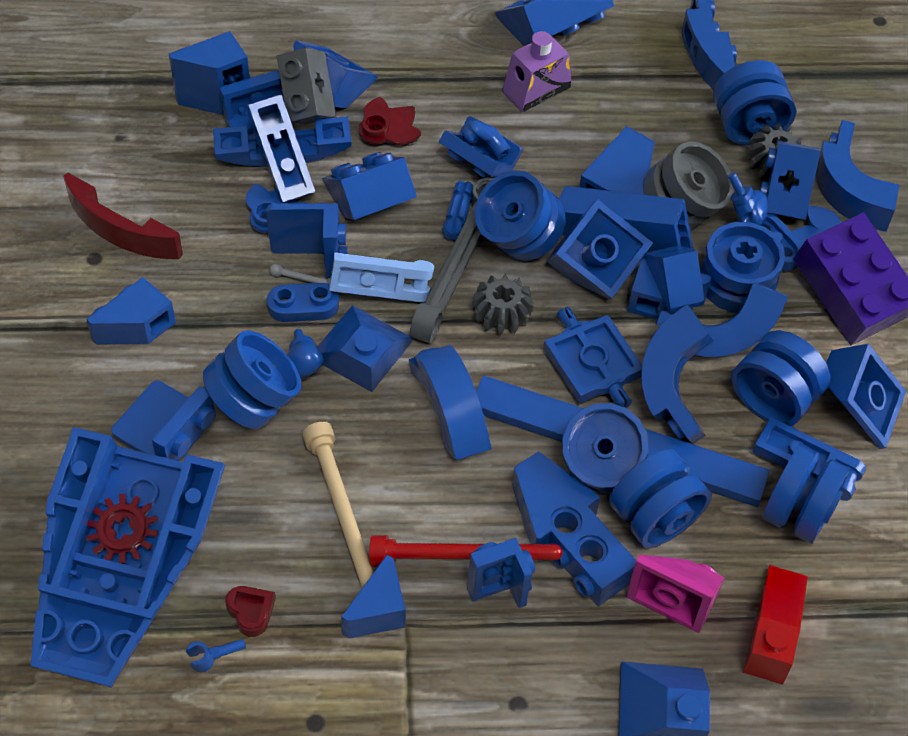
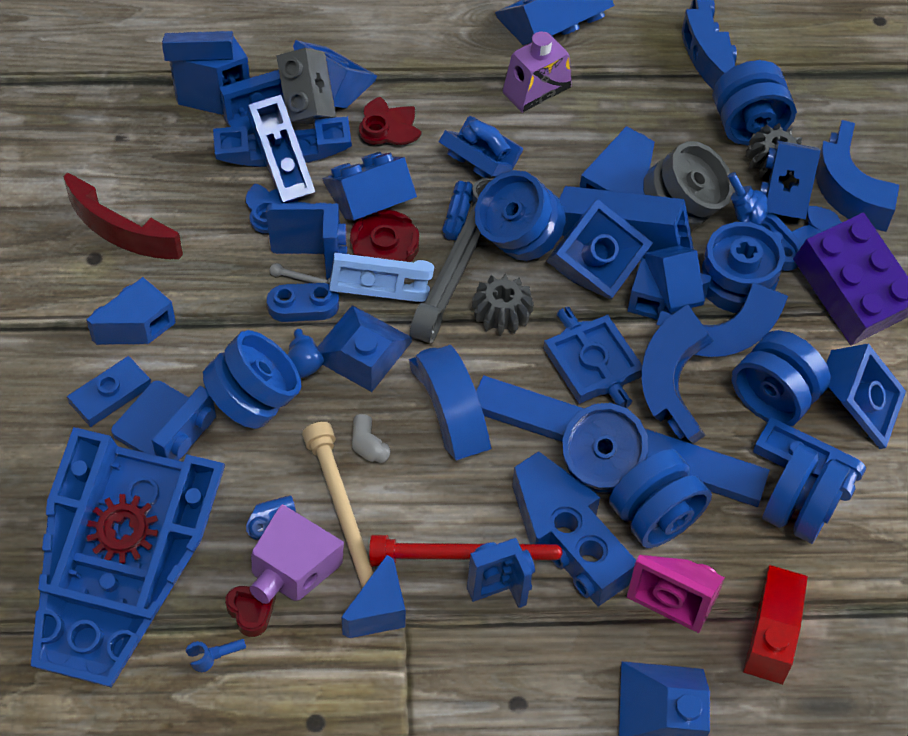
none -> blue plate [67,356,151,427]
none -> blue slope [162,31,233,61]
none -> blue arm [246,495,296,540]
none -> medium lavender torso [250,504,344,604]
none -> dark red tile [350,210,419,262]
none -> light grey arm [352,414,391,464]

